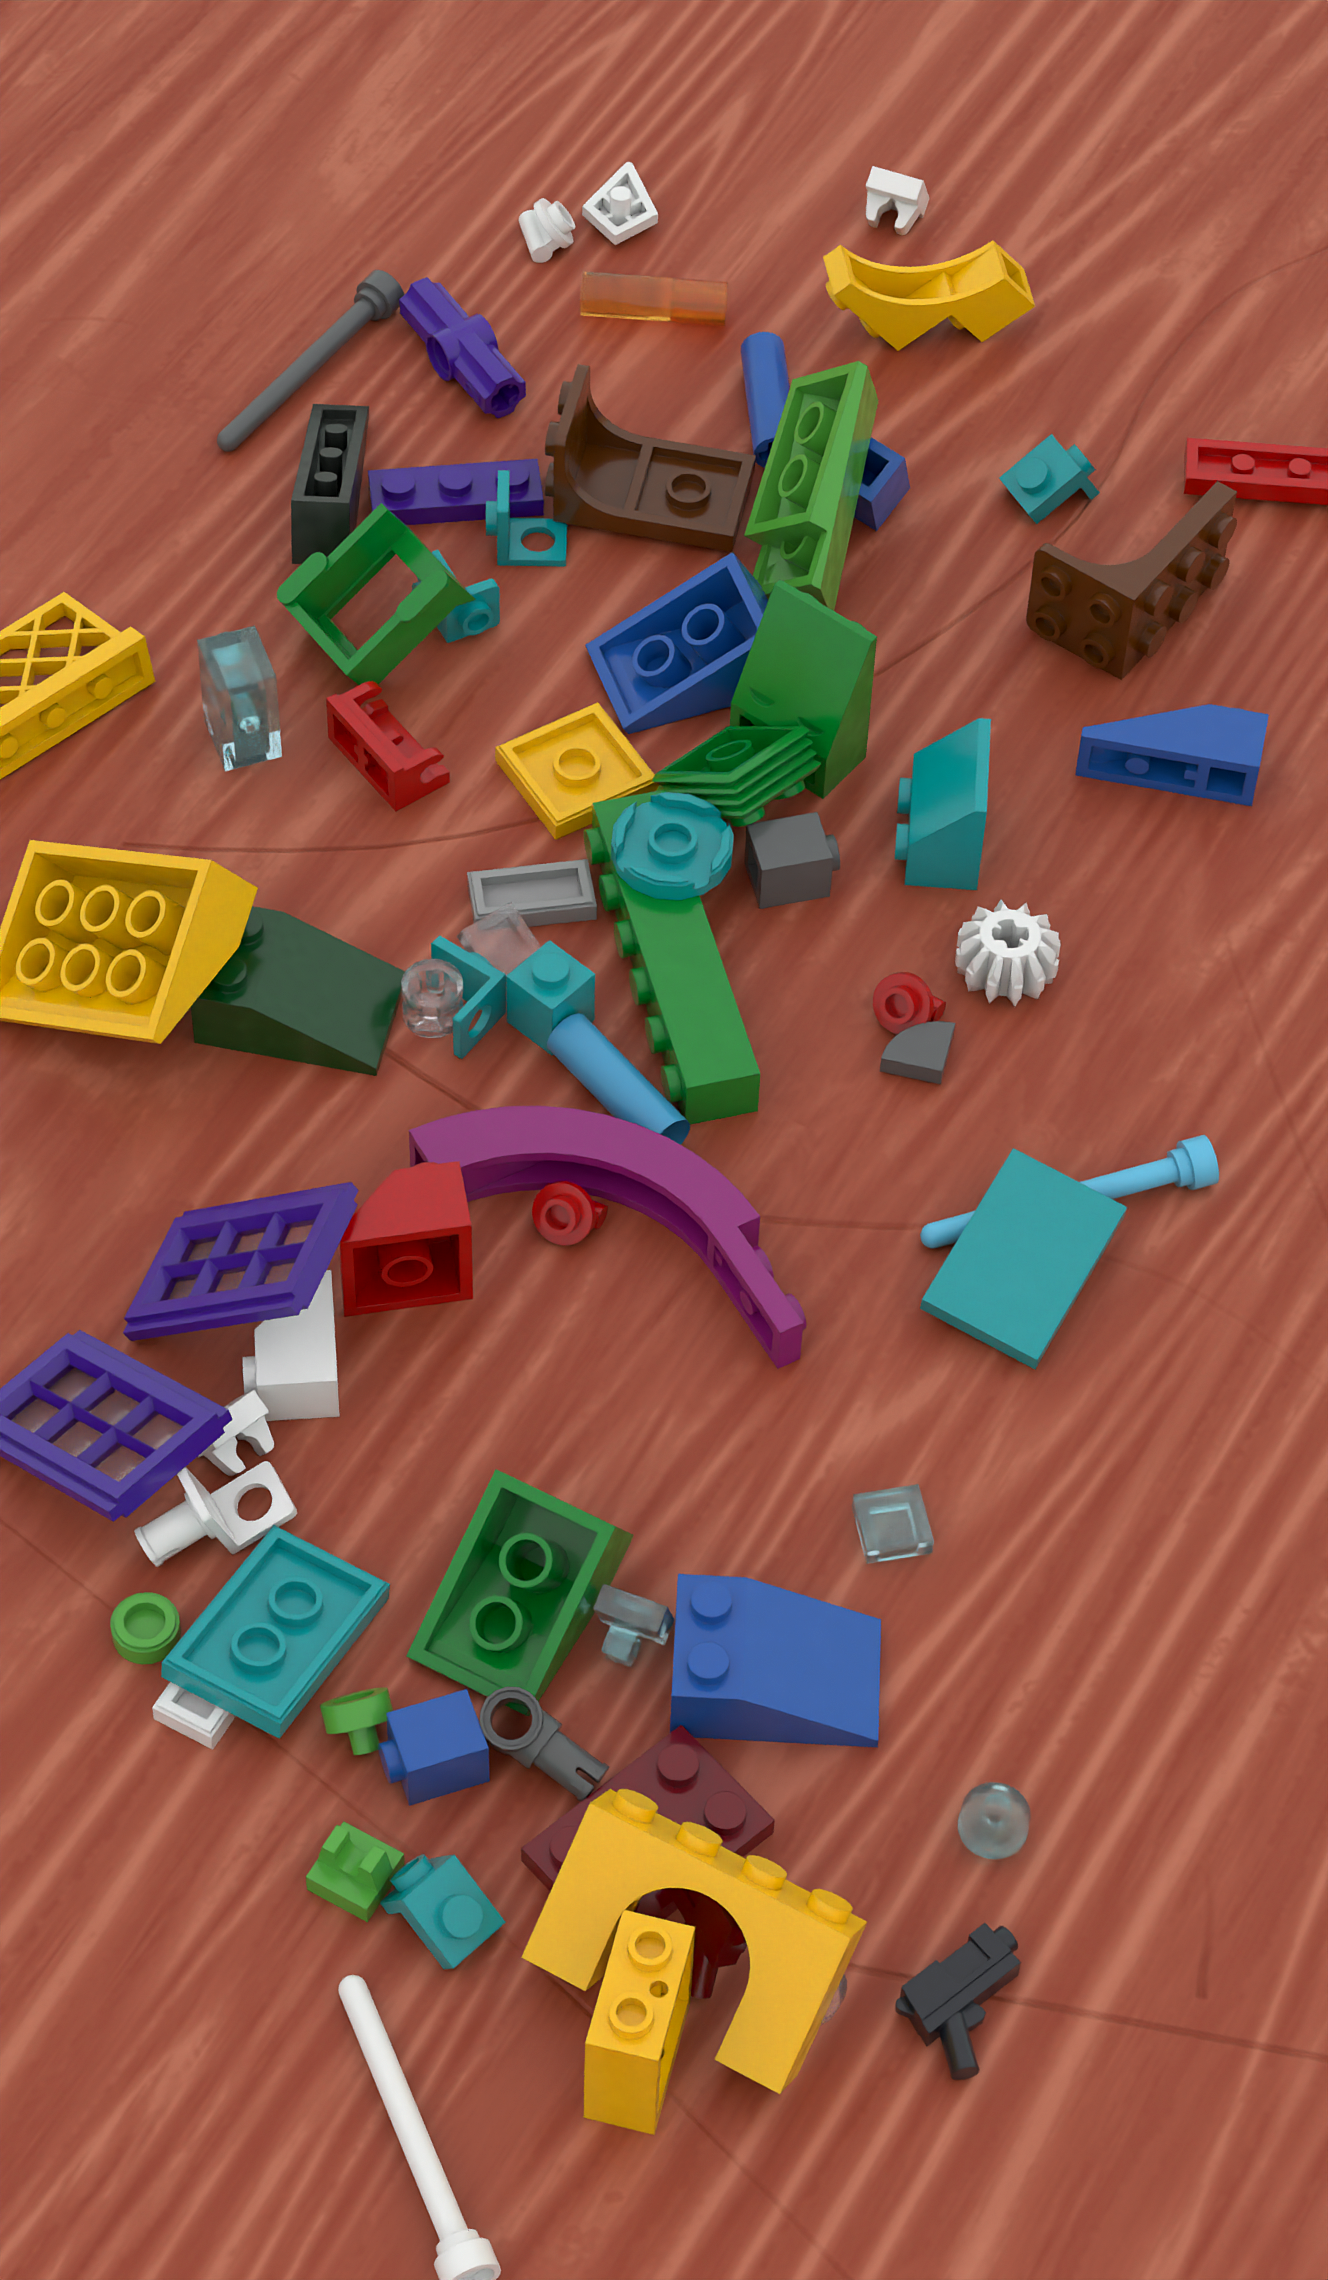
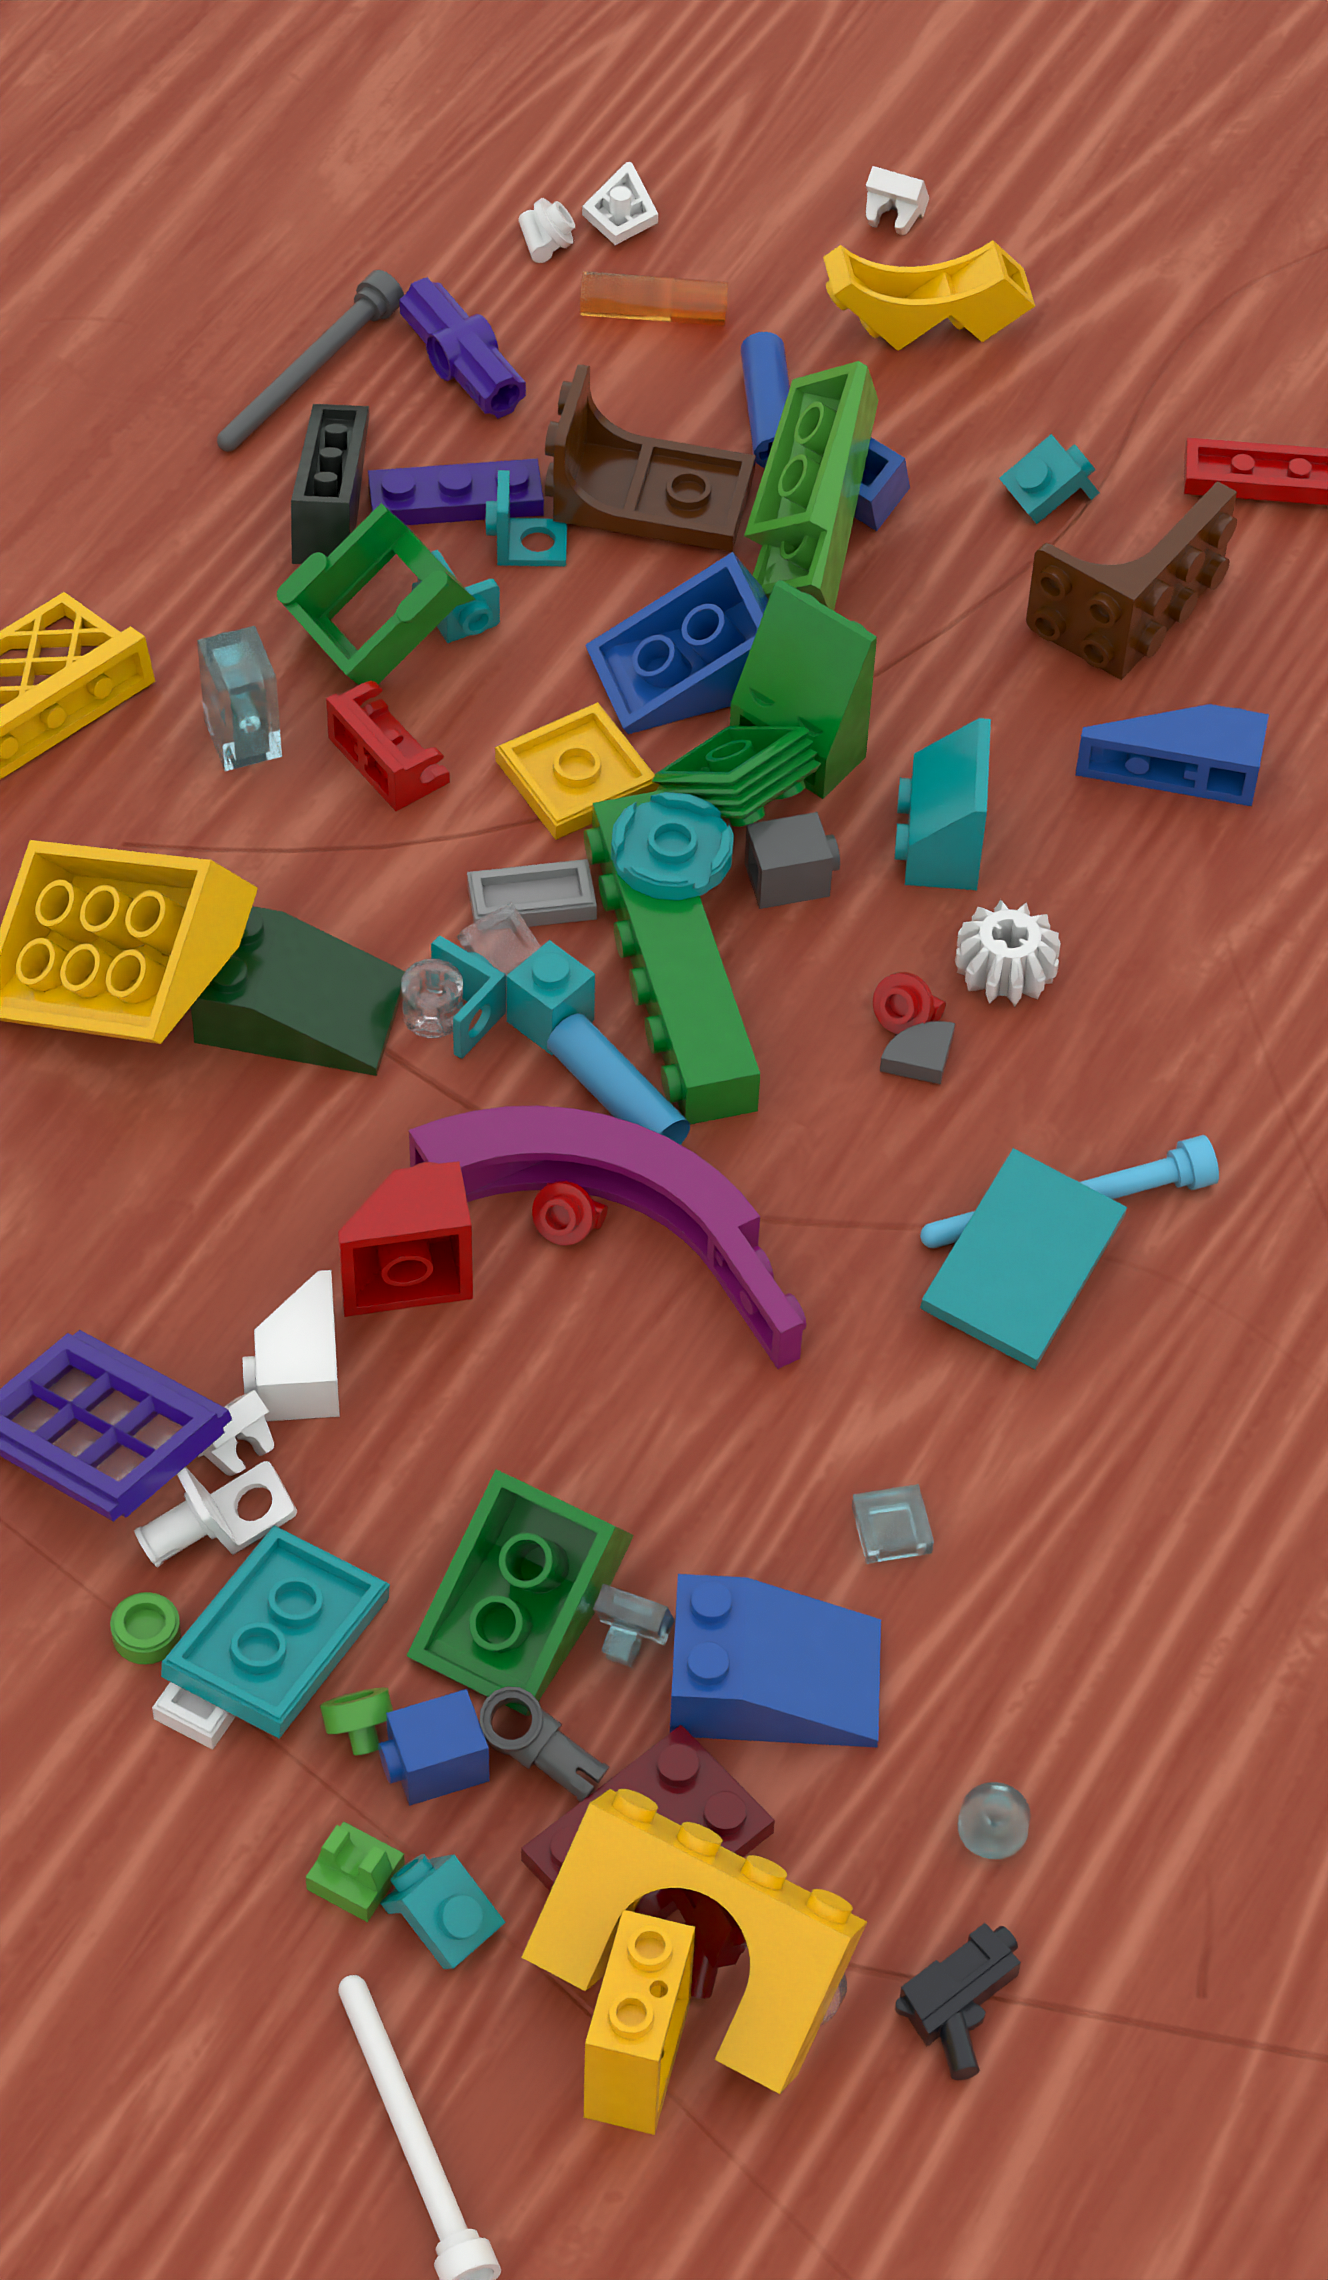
dark purple piece [123,1182,359,1341] -> none

